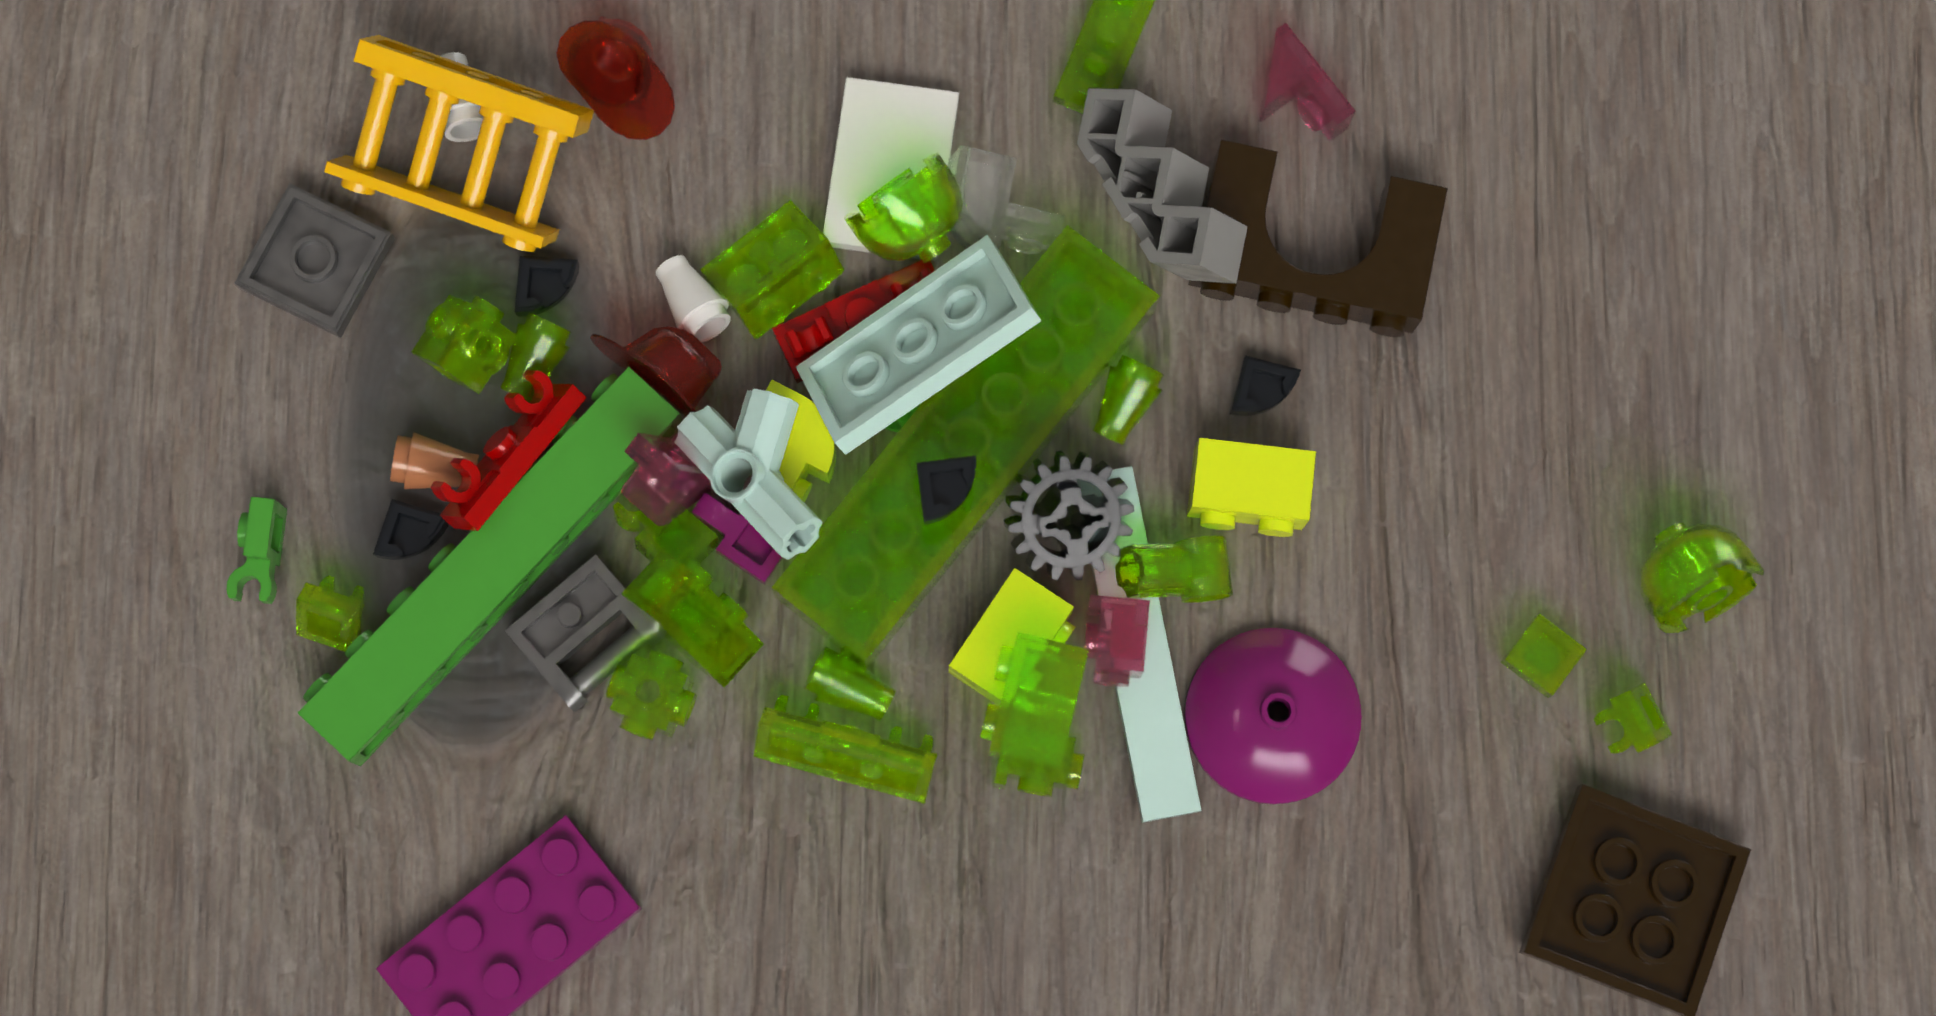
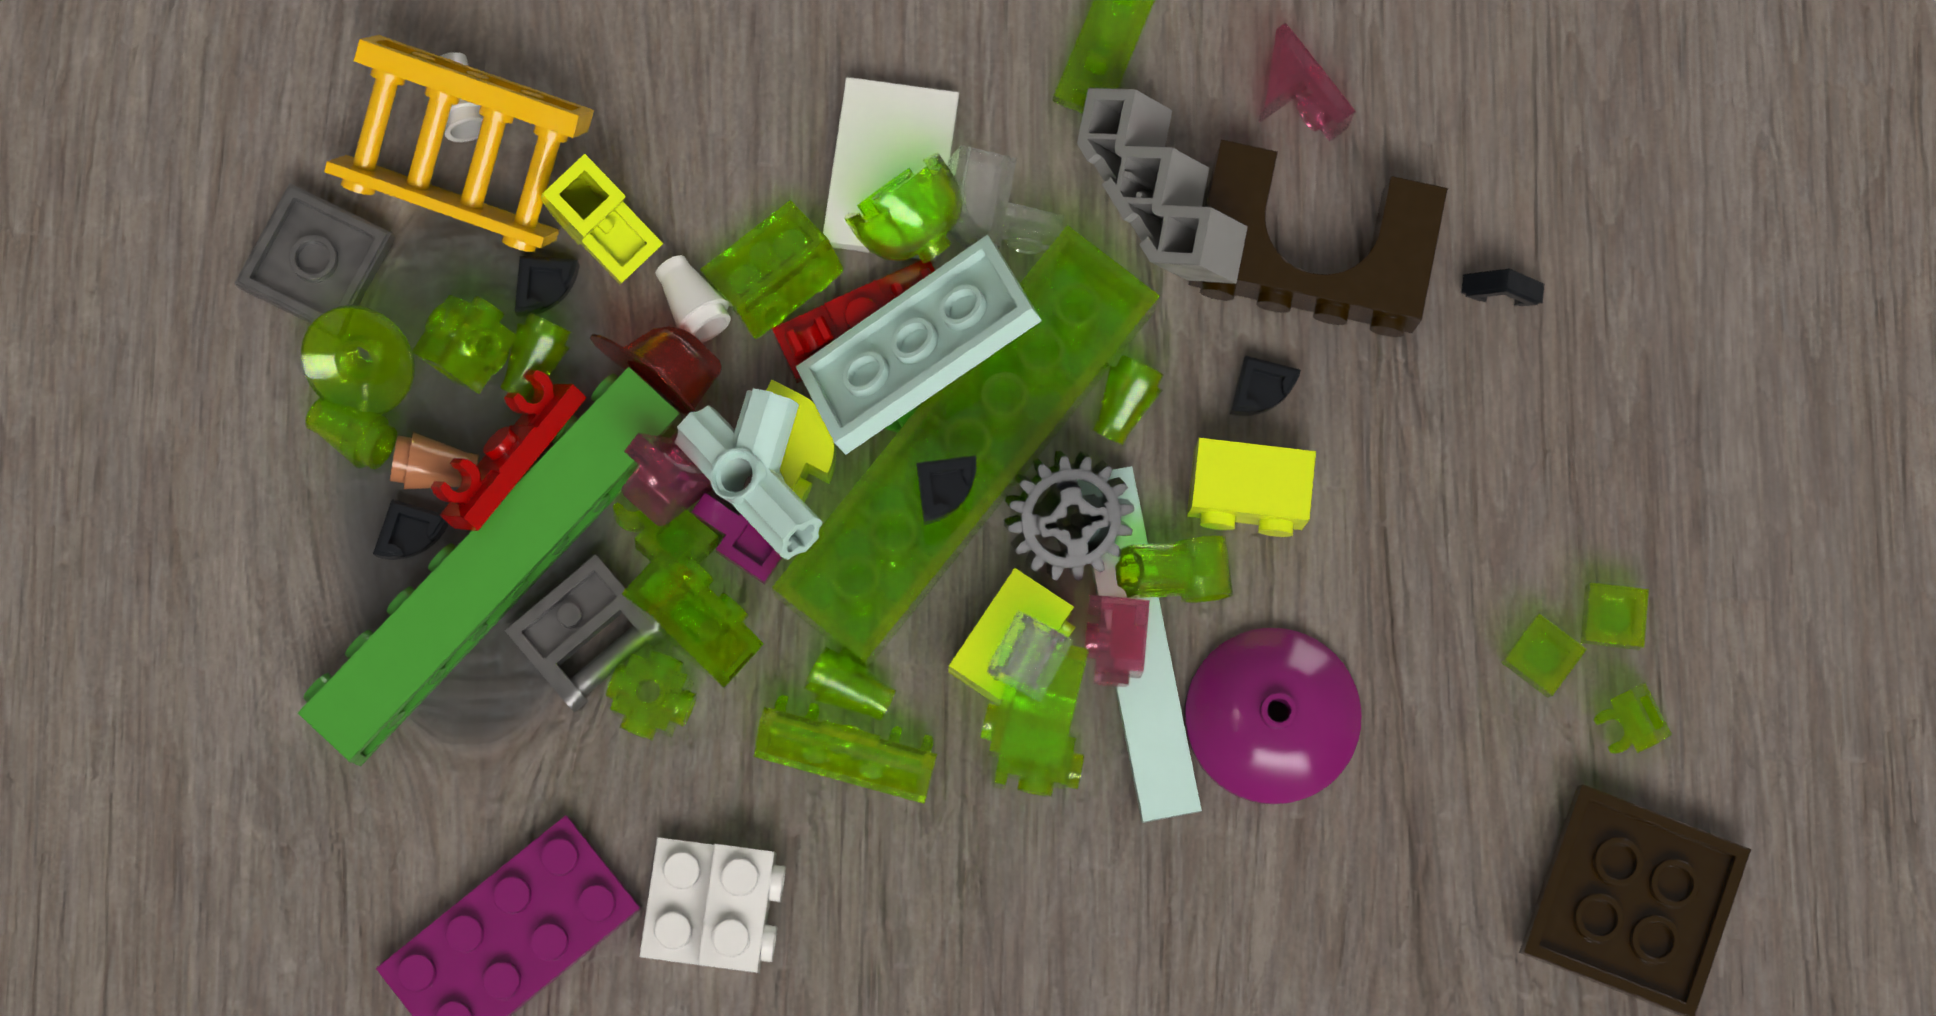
bright green plate [226,497,287,604] -> none
clear neon green tile [296,575,364,652] -> none
clear red piece [556,16,675,140] -> none
clear neon green cylinder [1640,523,1765,633] -> none
none -> clear neon green dish [301,305,415,417]
none -> clear neon green cone [305,398,397,469]
none -> neon yellow brick [541,154,663,285]
none -> white plate [640,837,786,973]
none -> clear brick [987,610,1073,702]
none -> black tile [1461,268,1545,306]
none -> clear neon green plate [1580,582,1649,650]

